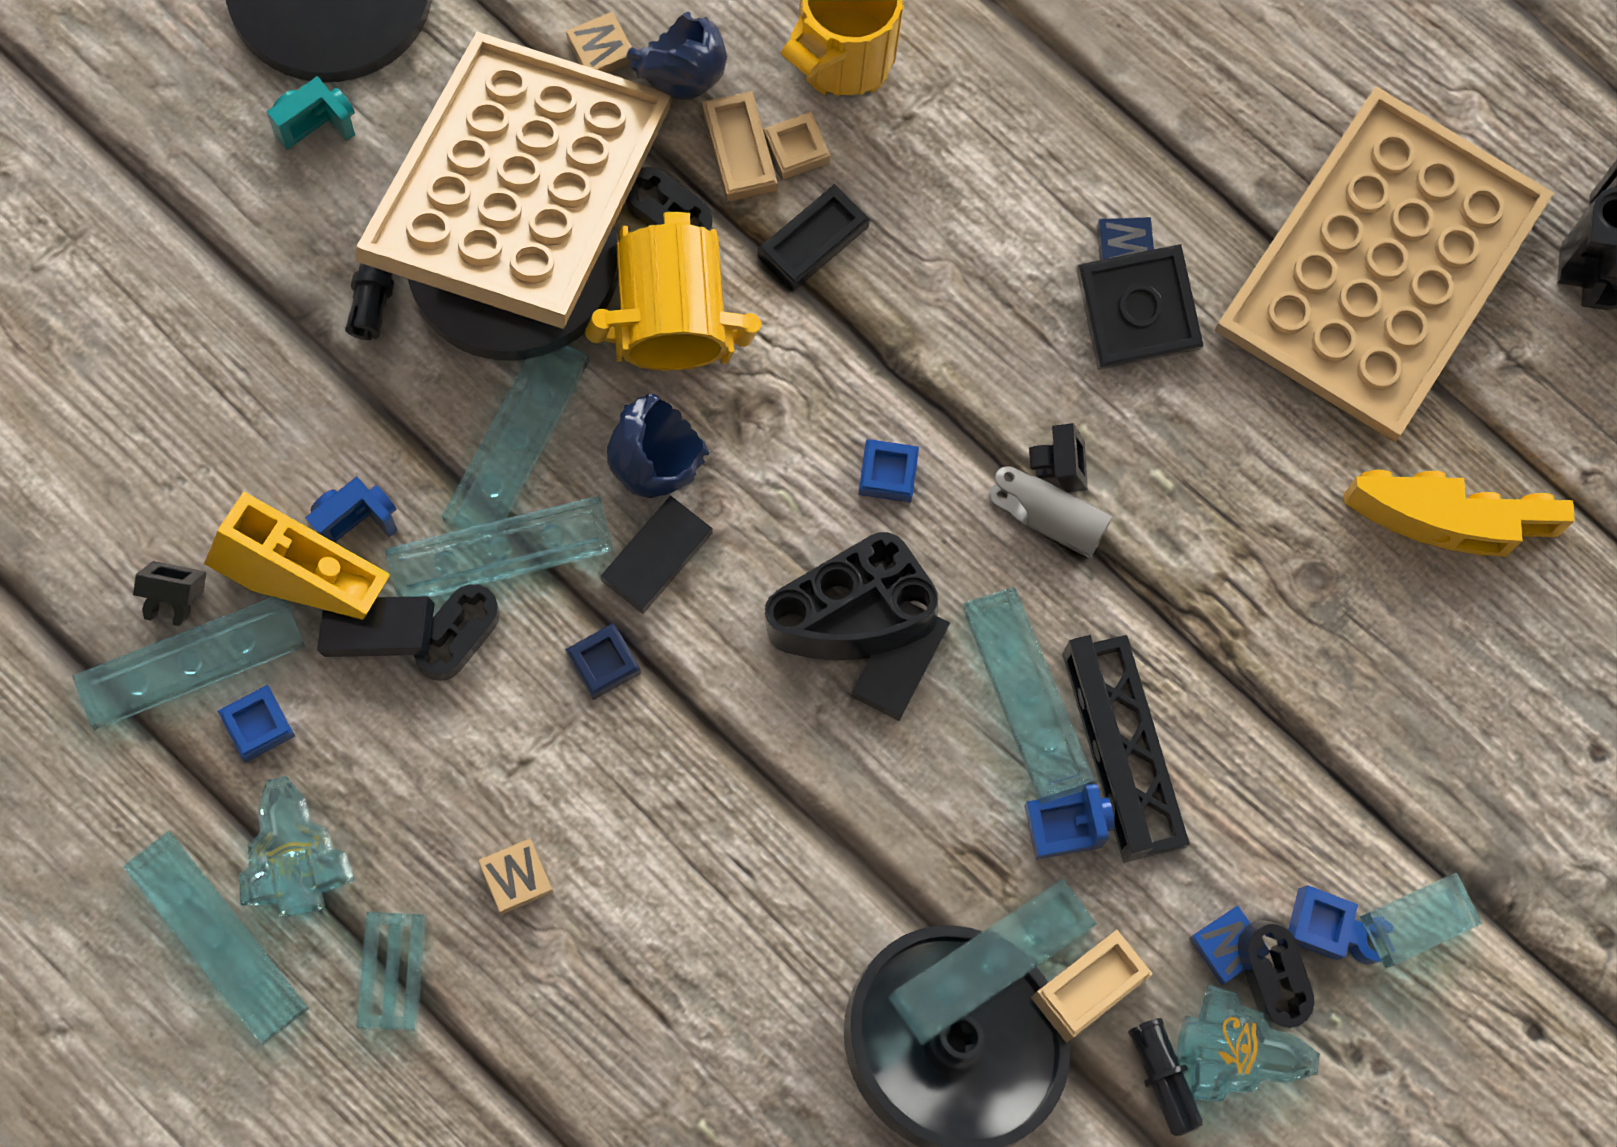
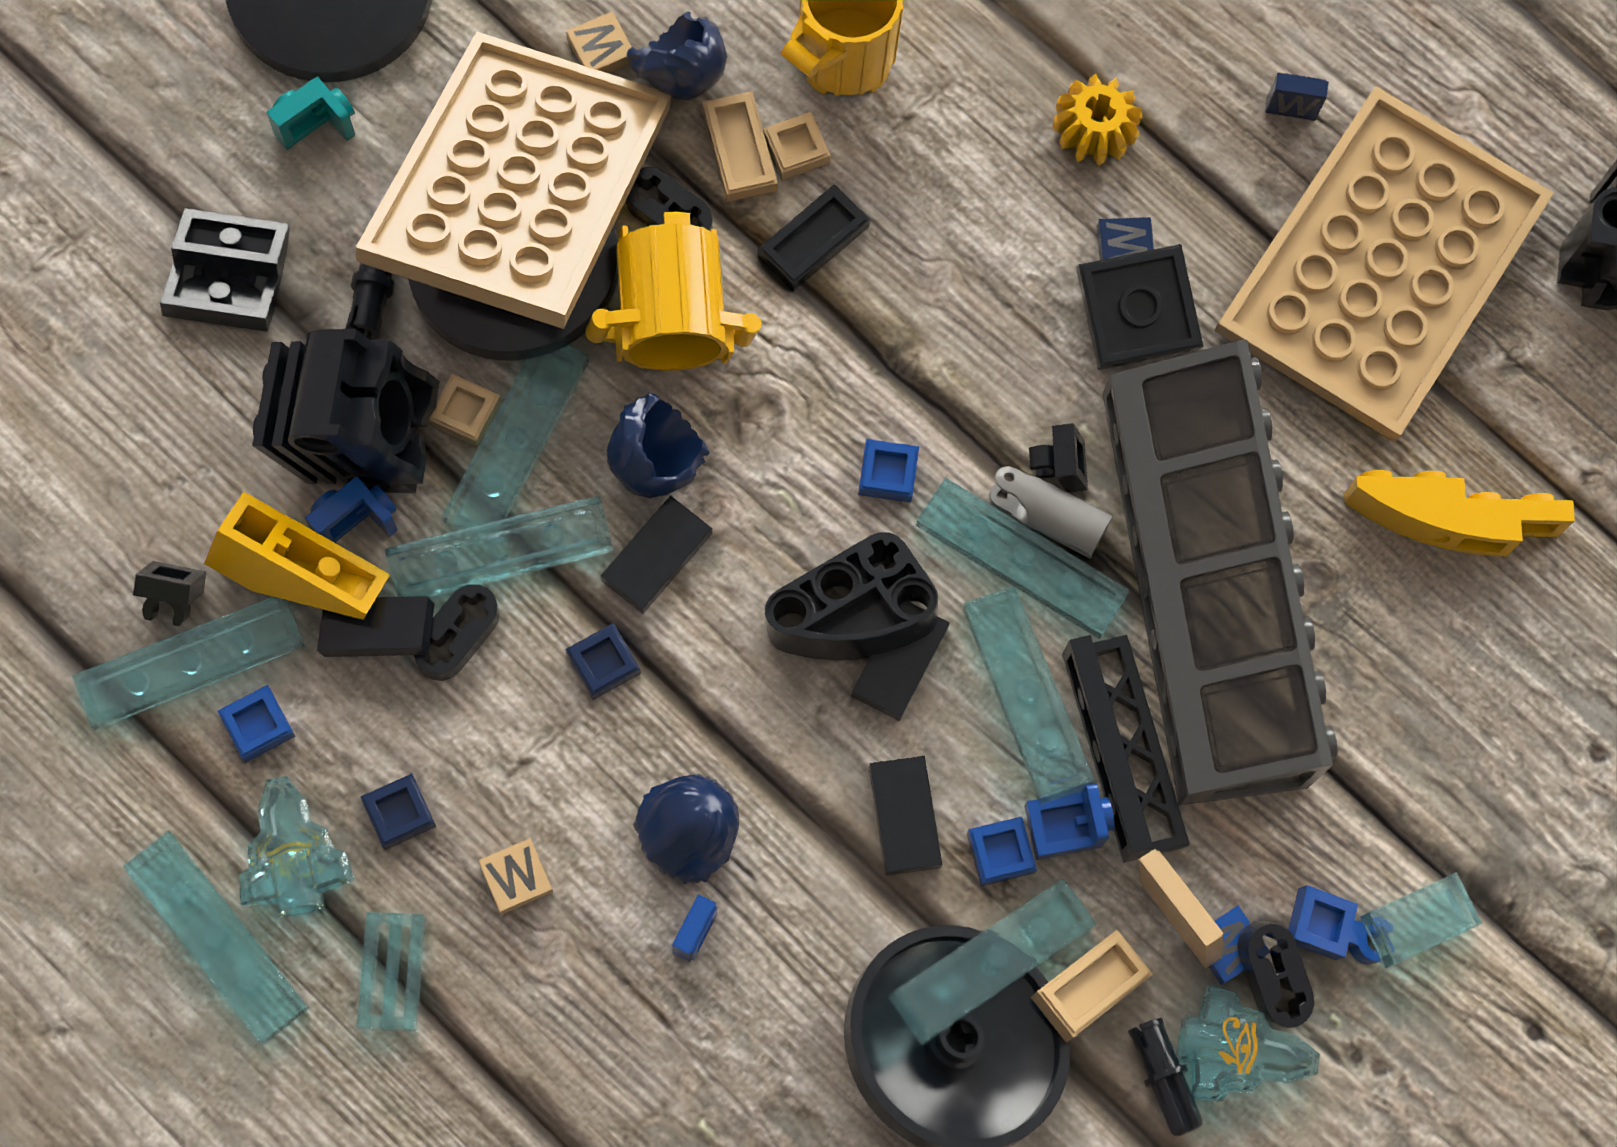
none -> black slope [160,208,290,332]
none -> black piece [252,329,440,493]
none -> dark blue tile [360,773,437,850]
none -> tan tile [428,374,502,447]
none -> dark blue hair [633,774,739,885]
none -> blue tile [672,894,717,962]
none -> black tile [869,756,942,876]
none -> clear light blue tile [916,477,1130,639]
none -> blue tile [967,816,1037,887]
none -> yellow gear [1052,73,1142,167]
none -> window [1102,340,1337,806]
none -> tan tile [1139,849,1223,968]
none -> dark blue tile [1265,72,1329,121]

